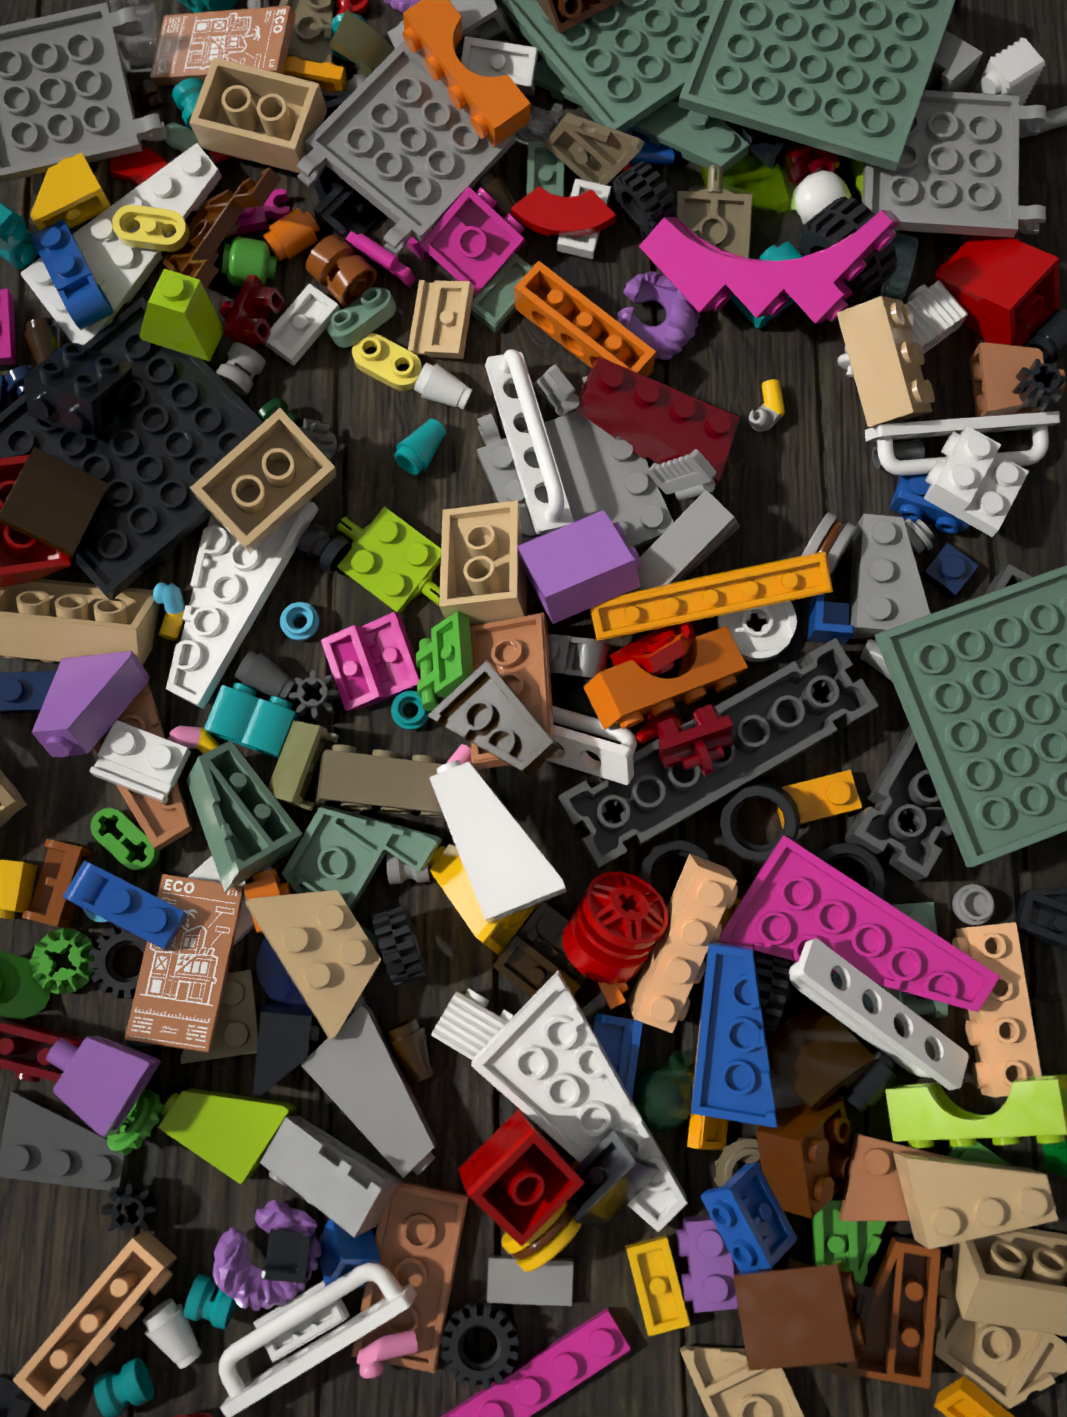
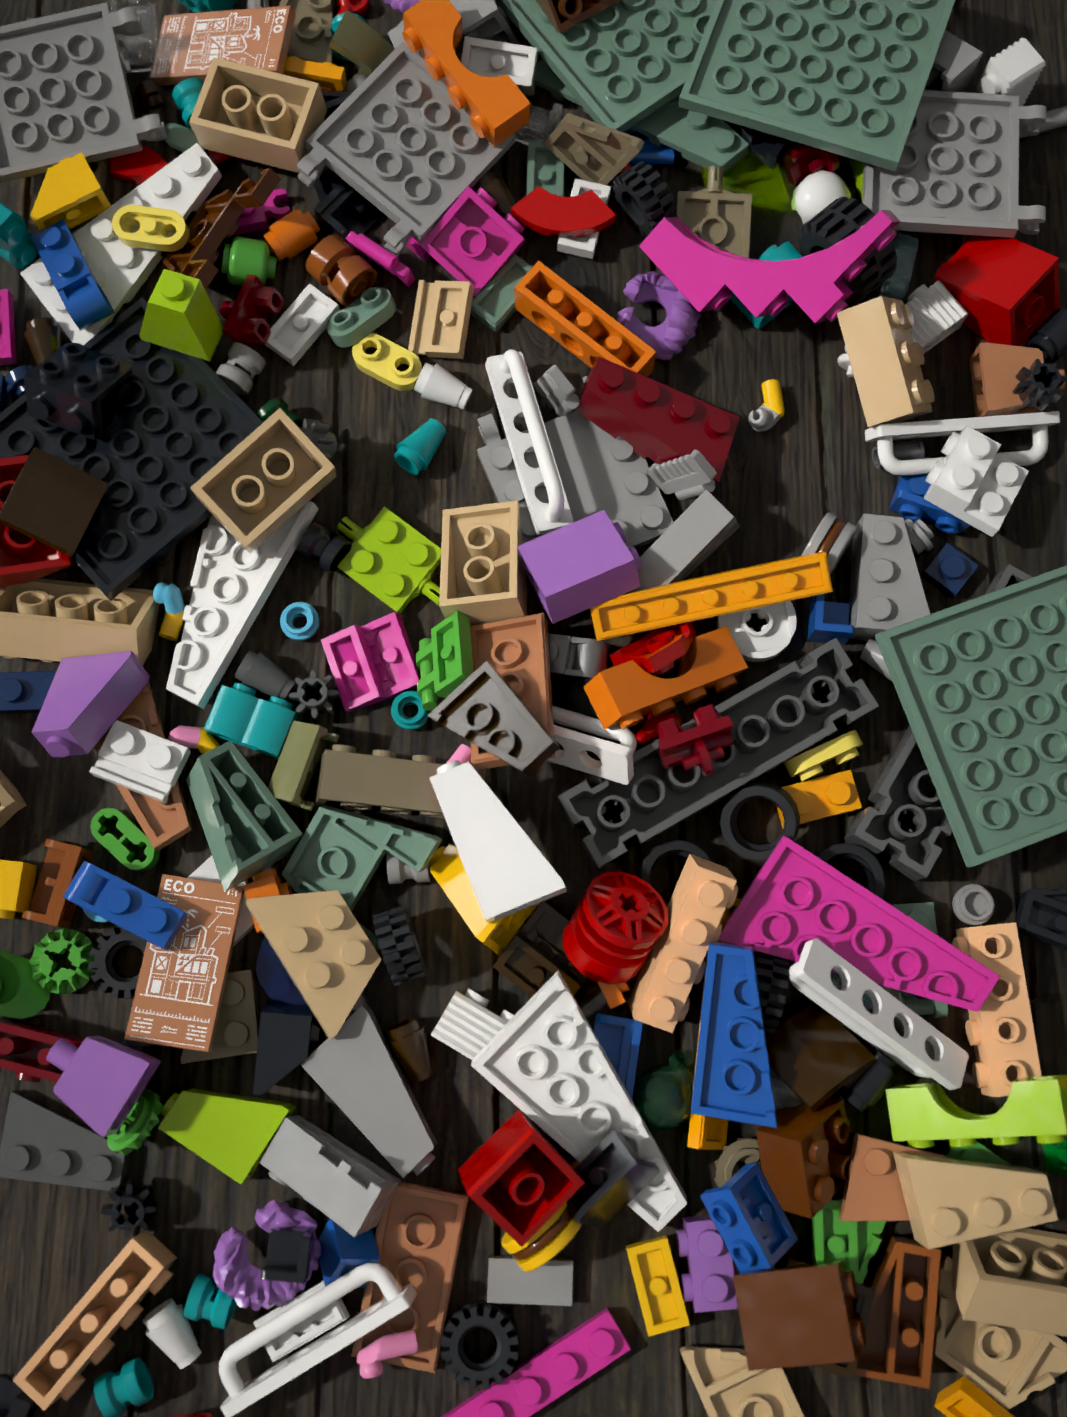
none -> light yellow plate [784,730,863,782]

